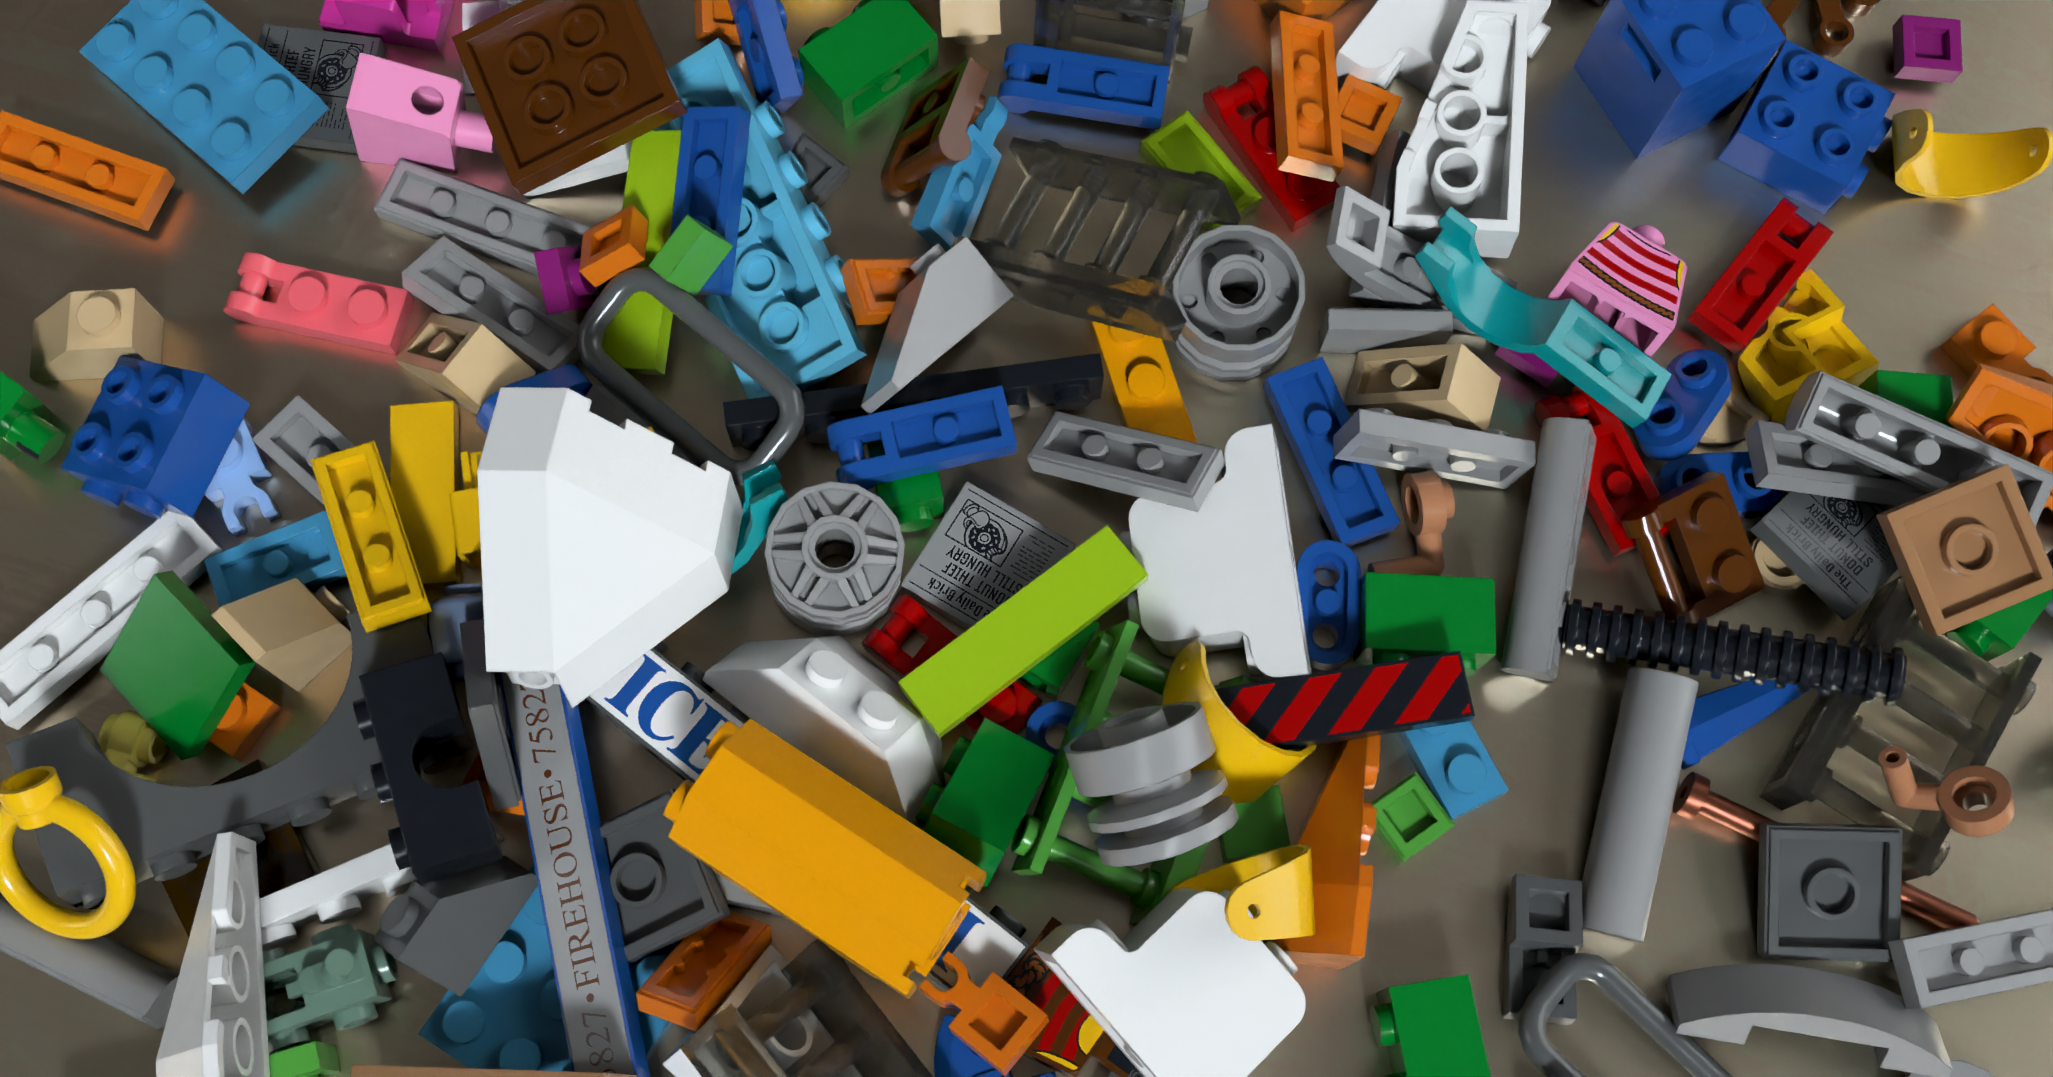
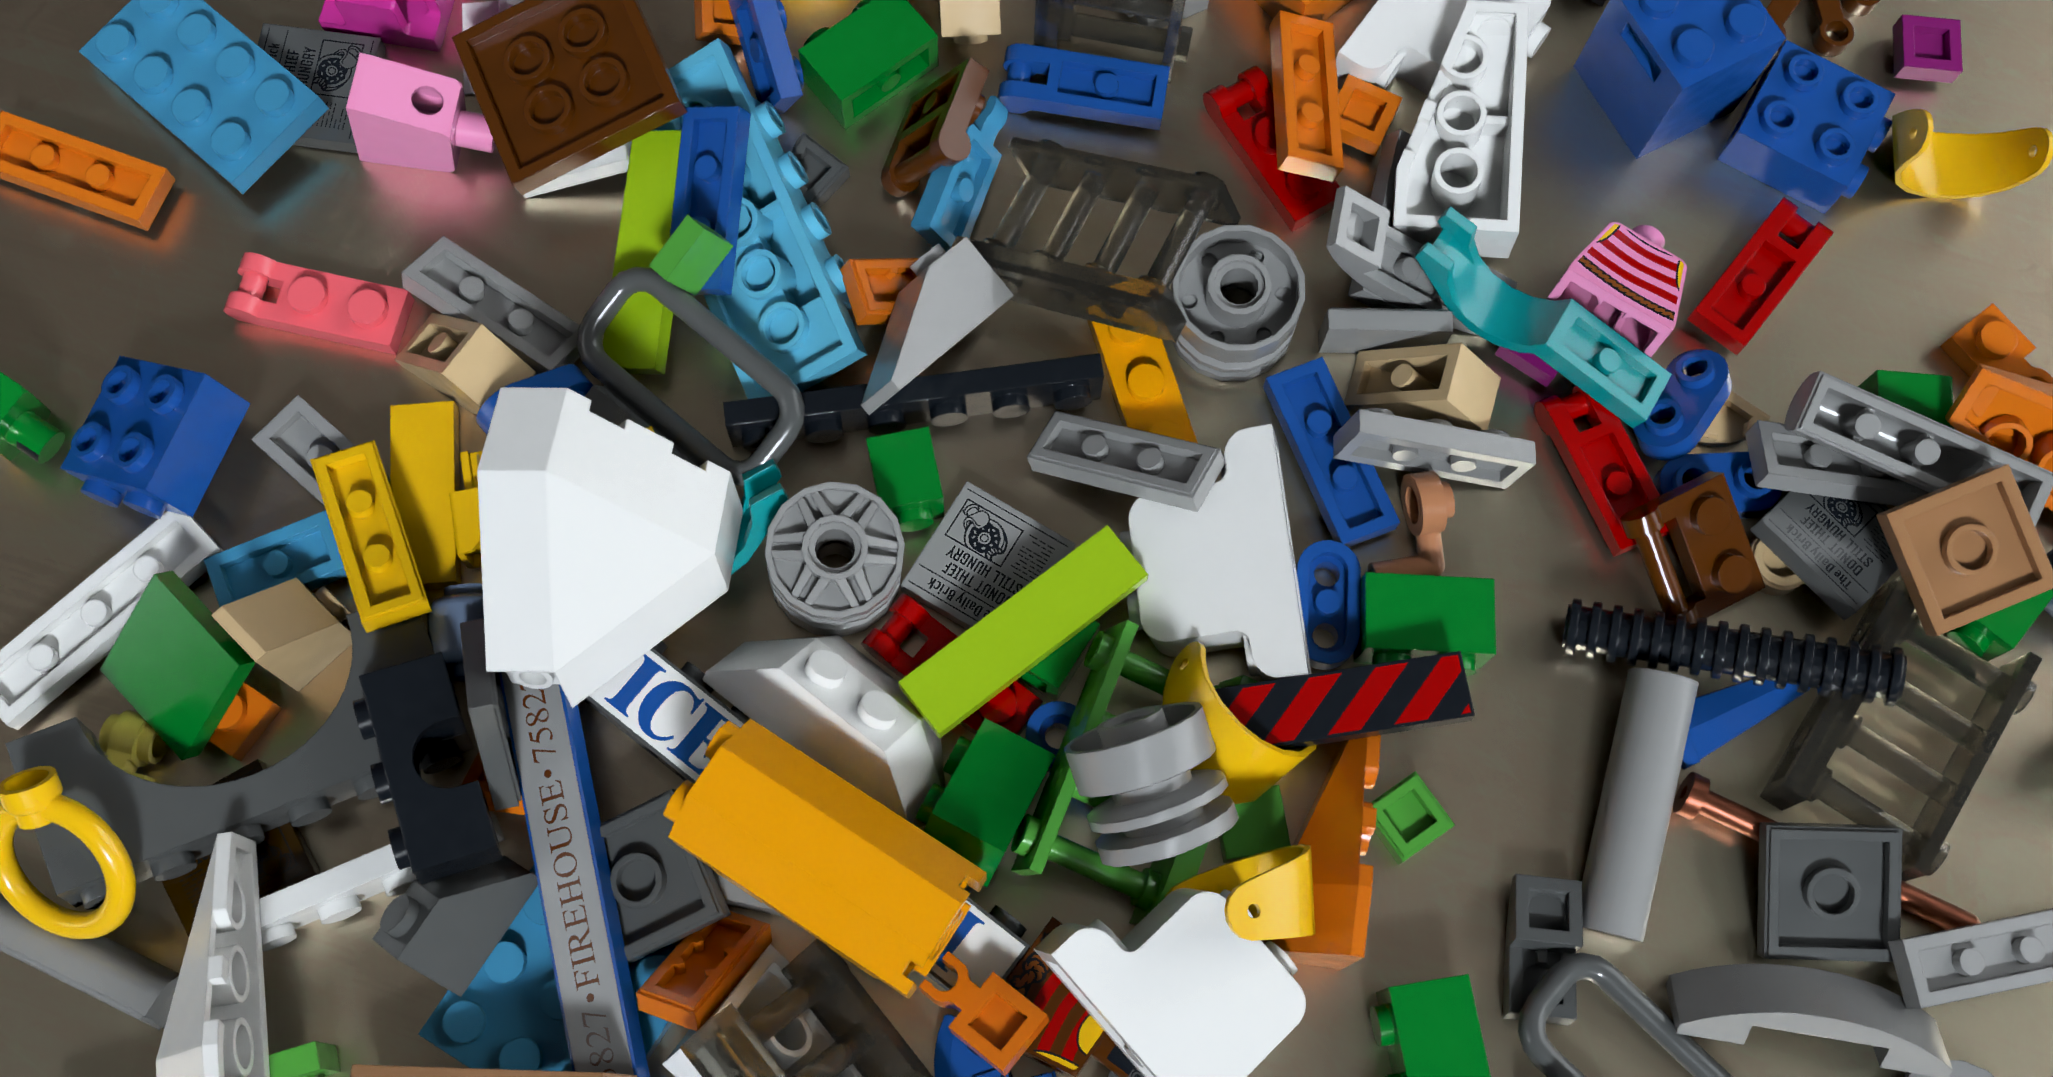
tan slope [29,288,164,382] -> none
light blue plate [204,418,282,537] -> none
sand green brick [263,924,399,1055] -> none
light grey tile [374,158,610,297] -> none
magenta plate [533,245,595,315] -> none
orange plate [579,204,648,287] -> none
blue plate [826,385,1017,490] -> none
lime tile [1139,110,1262,232] -> none
dark azure plate [1397,721,1509,820] -> none
light grey brick [1501,417,1597,682] -> none
yellow slope [1737,269,1880,423] -> none
nougat plate [1878,746,2015,837] -> none

